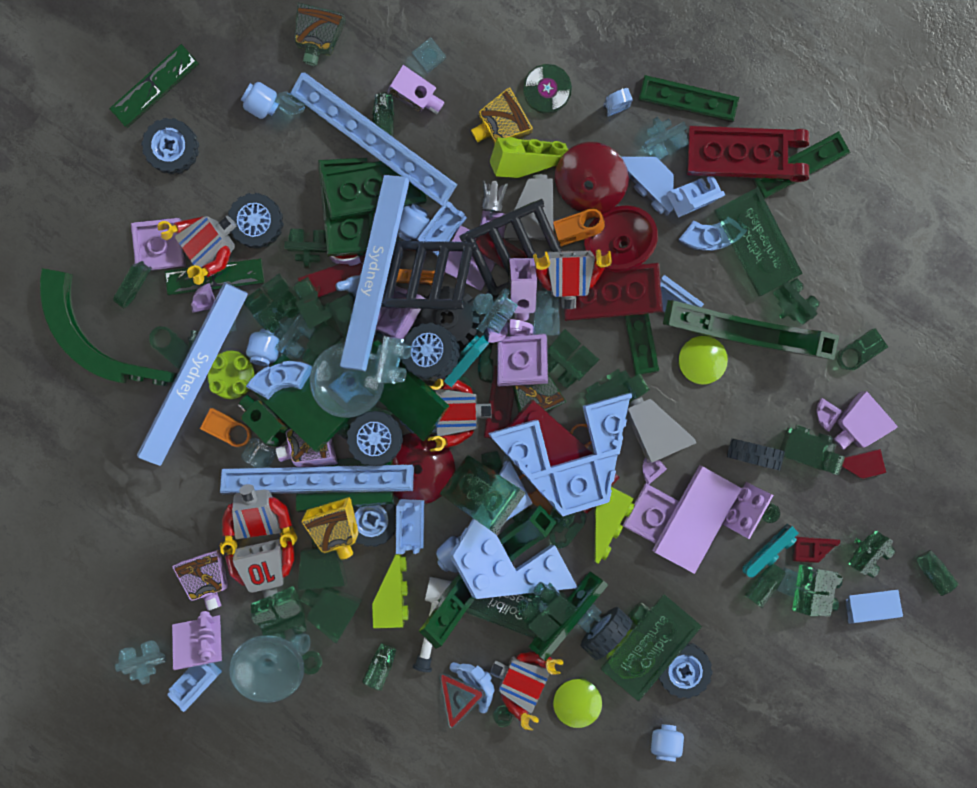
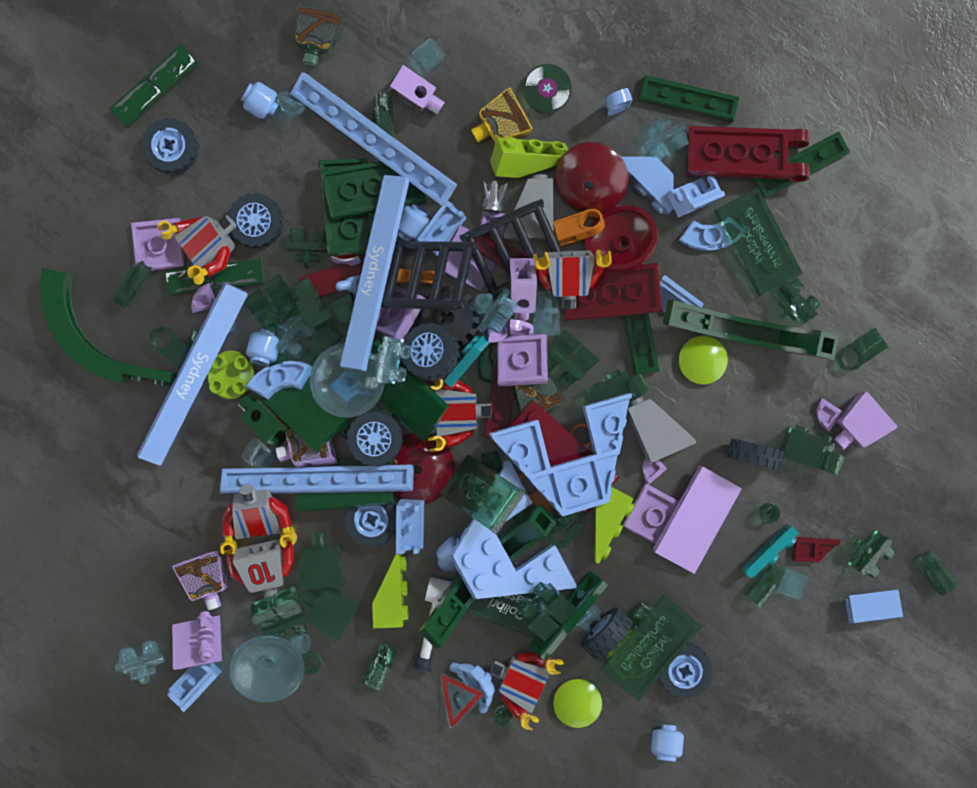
orange piece [200,408,252,447] -> none
torso [302,497,358,560] -> none
lavender hinge [723,482,774,539] -> none
clear green hips [792,565,843,616] -> none
dark red tile [835,449,886,479] -> none

